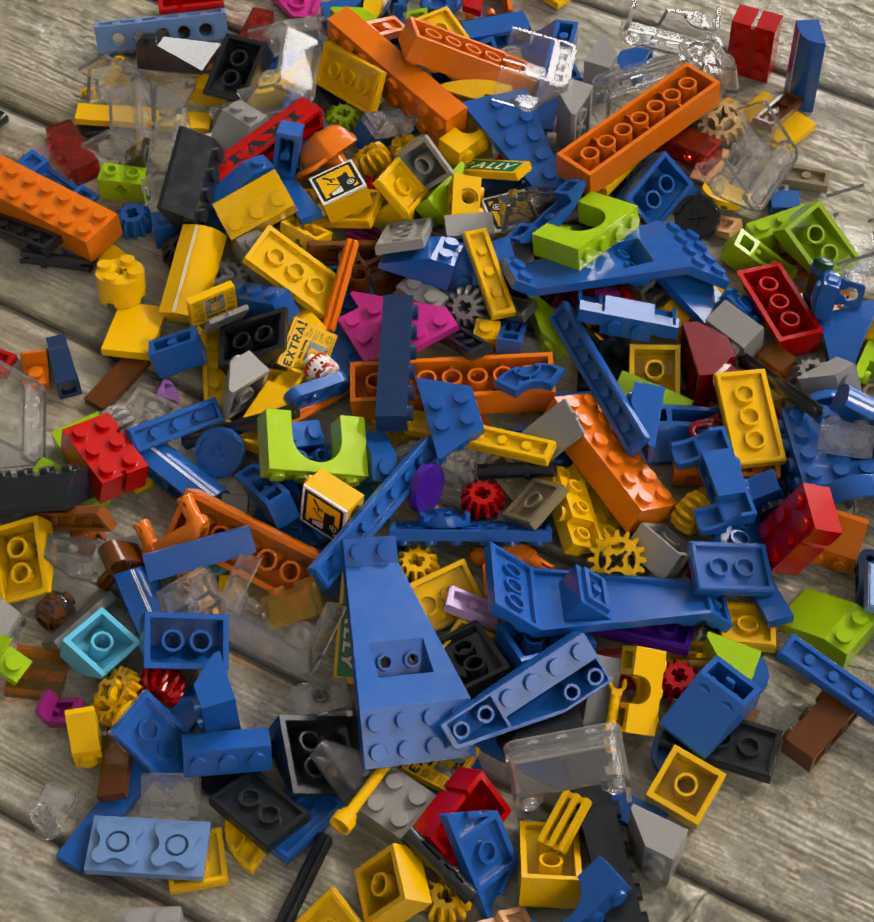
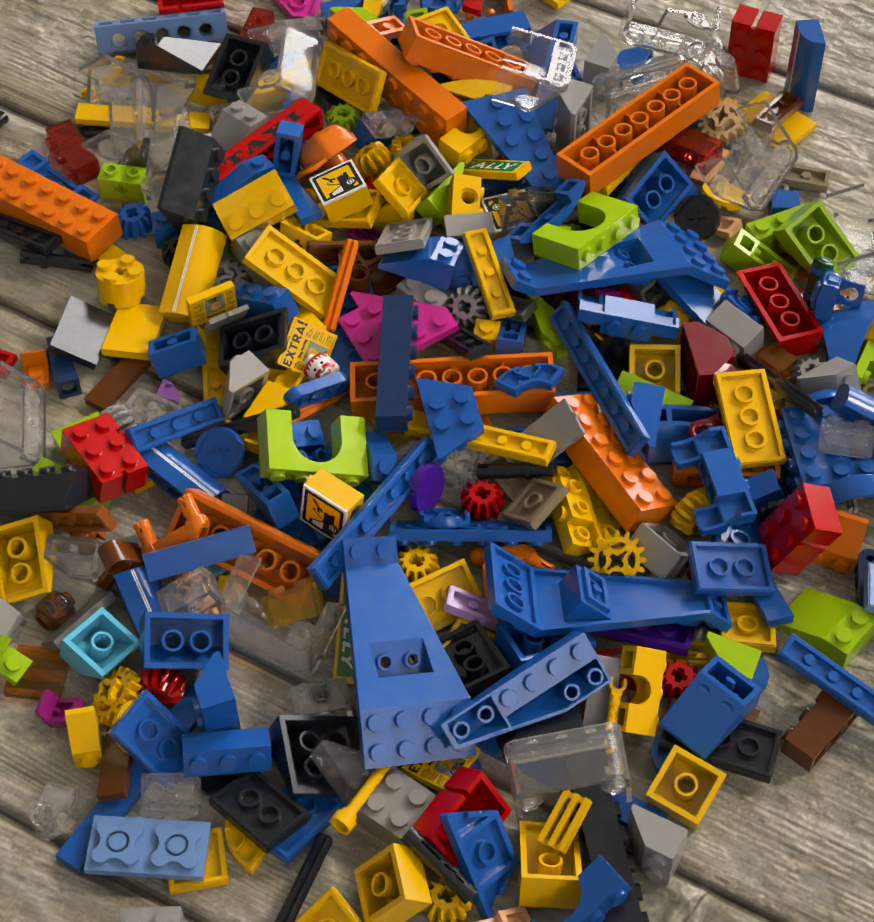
none -> tile [48,296,115,370]

